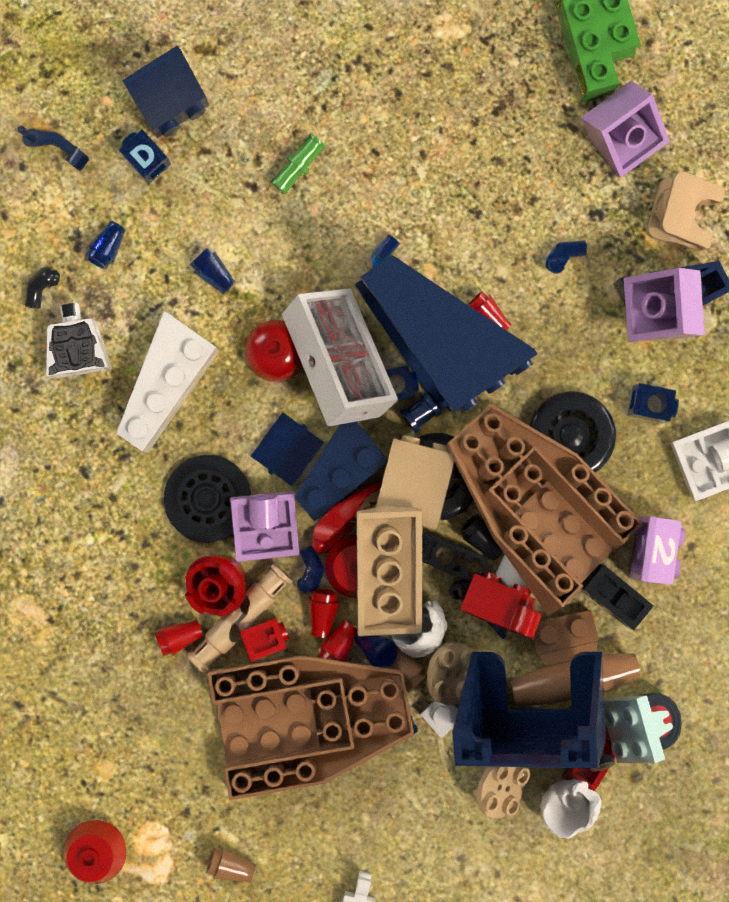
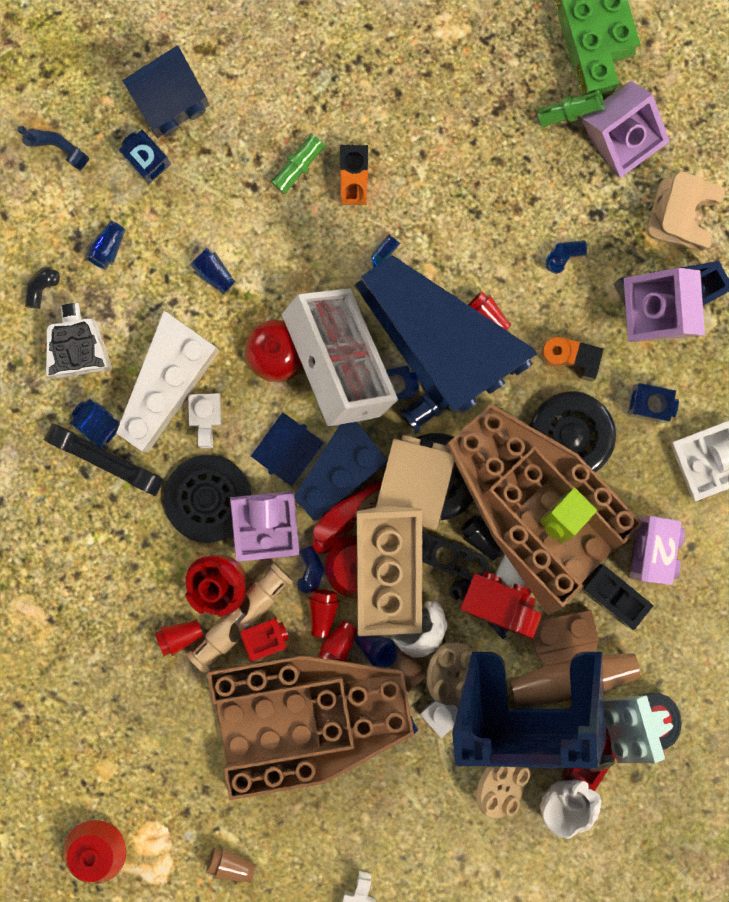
none -> black piece [43,423,165,496]
none -> clear blue brick [70,399,121,448]
none -> white plate [188,393,222,449]
none -> leg [340,145,368,205]
none -> bright green pin [538,90,604,128]
none -> lime brick [539,487,597,544]
none -> leg [541,337,604,382]

